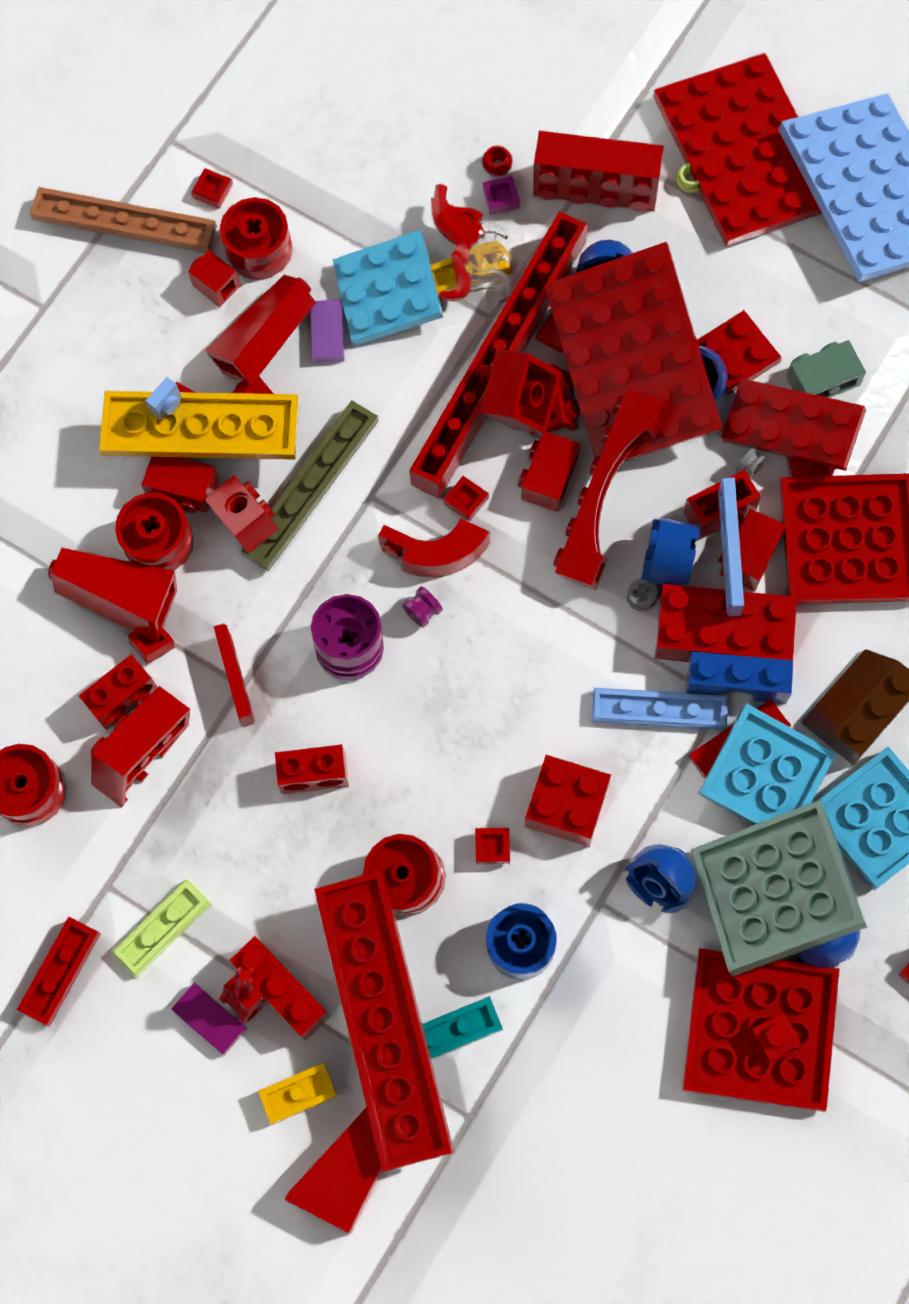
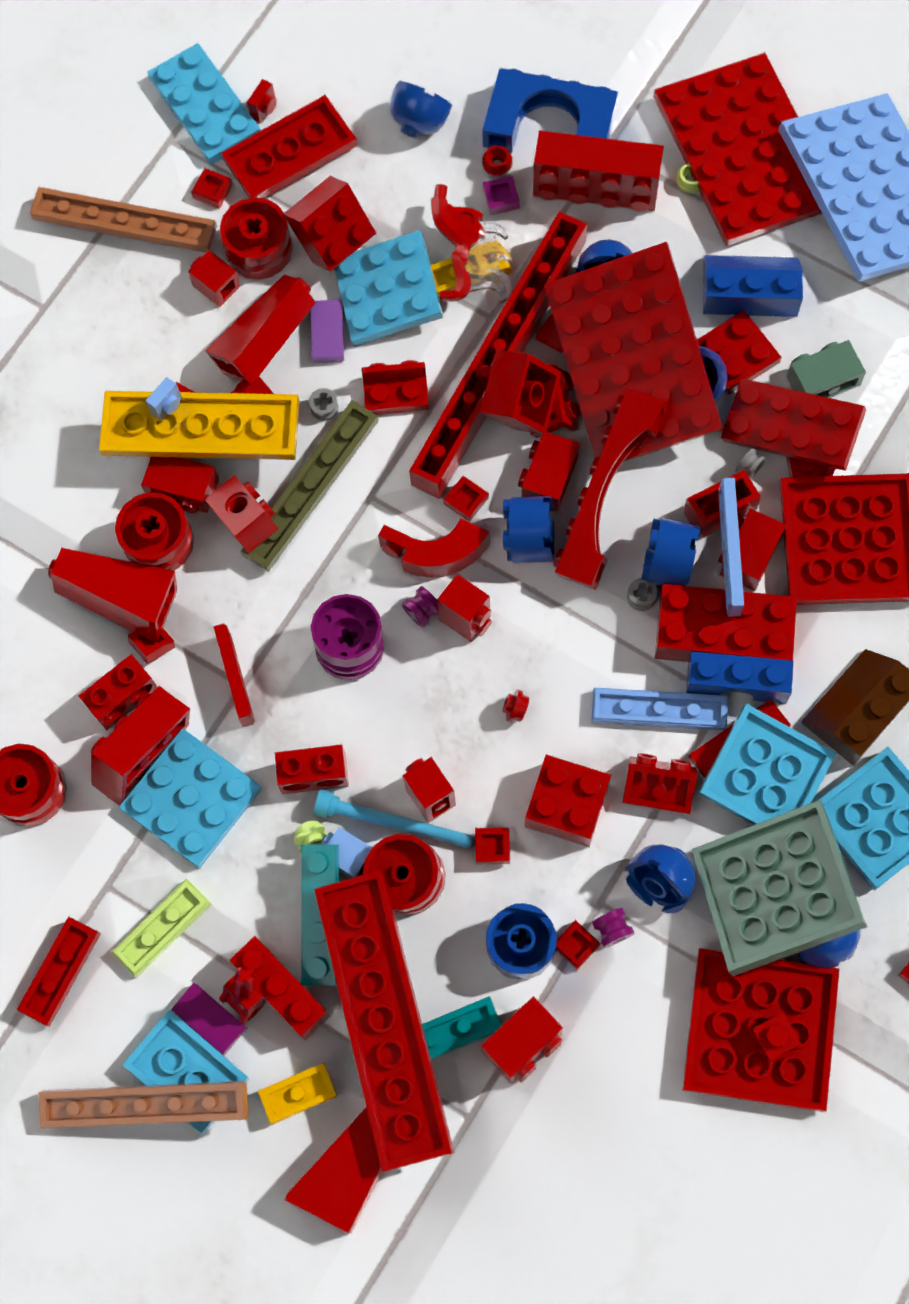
none -> nougat plate [38,1081,249,1128]
none -> medium azure plate [119,728,262,869]
none -> medium azure plate [122,1010,250,1135]
none -> medium azure plate [147,43,261,165]
none -> red plate [221,95,358,198]
none -> red plate [247,79,277,124]
none -> red brick [283,176,377,272]
none -> yellowish green plate [293,820,328,853]
none -> teal plate [301,844,339,986]
none -> light grey bush [309,388,339,421]
none -> medium azure piece [314,789,475,848]
none -> light blue brick [322,827,372,878]
none -> red bracket [361,360,429,415]
none -> blue cylinder [390,81,452,138]
none -> red brick [402,757,456,823]
none -> red brick [437,574,492,642]
none -> red brick [481,996,563,1084]
none -> blue arch [482,68,619,153]
none -> red plate [502,689,529,722]
none -> blue brick [503,496,555,563]
none -> red tile [556,920,601,970]
none -> magenta wheel [592,908,635,948]
none -> red bracket [622,753,697,814]
none -> blue slope [703,255,803,317]

